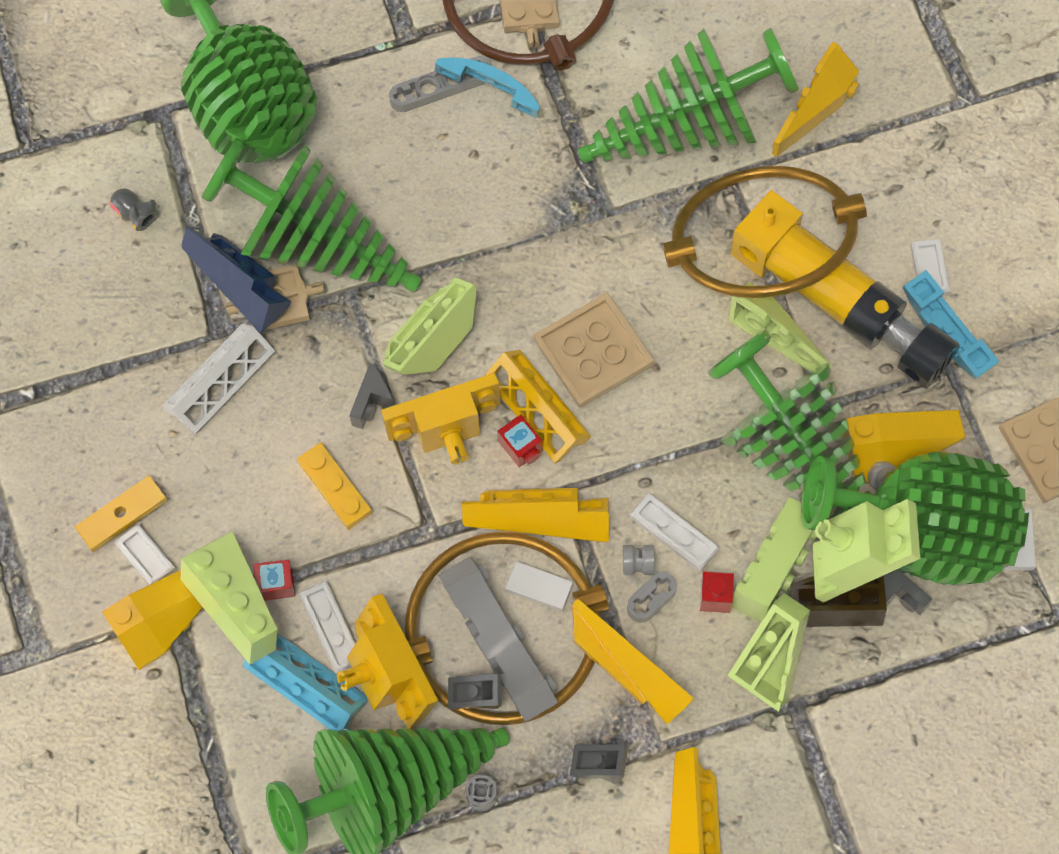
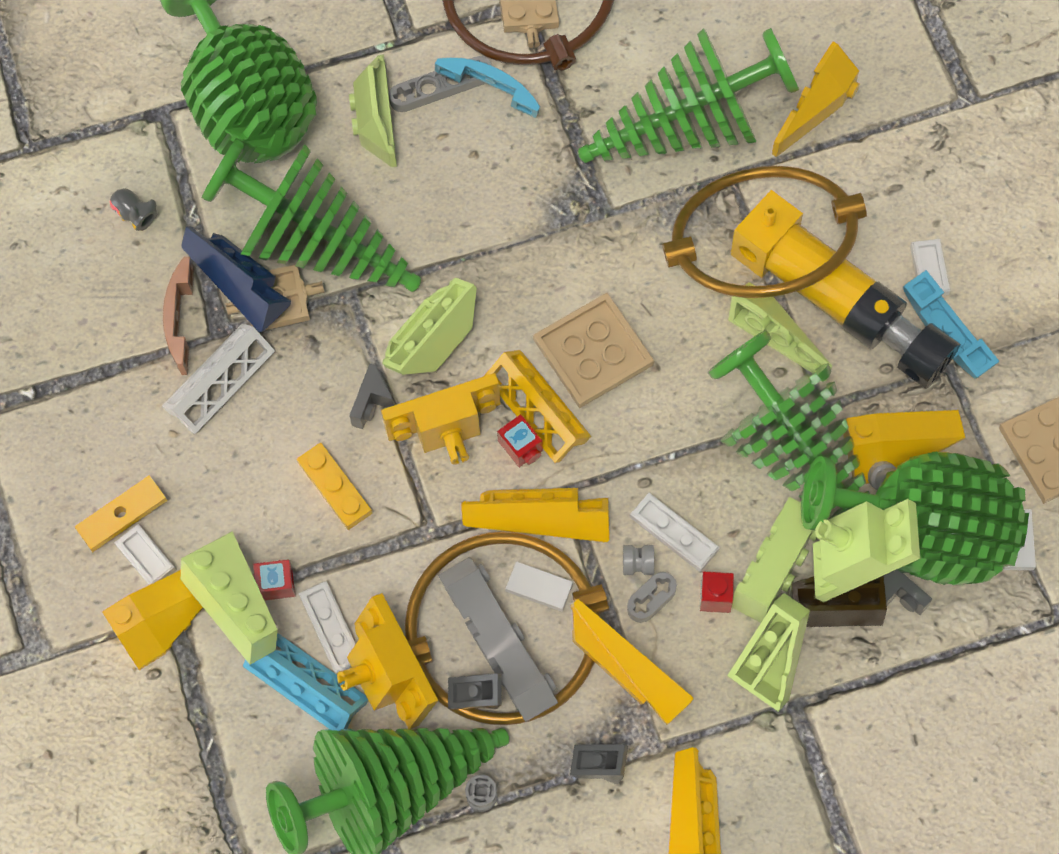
none -> nougat slope [163,257,194,375]
none -> yellowish green wedge [349,54,397,167]

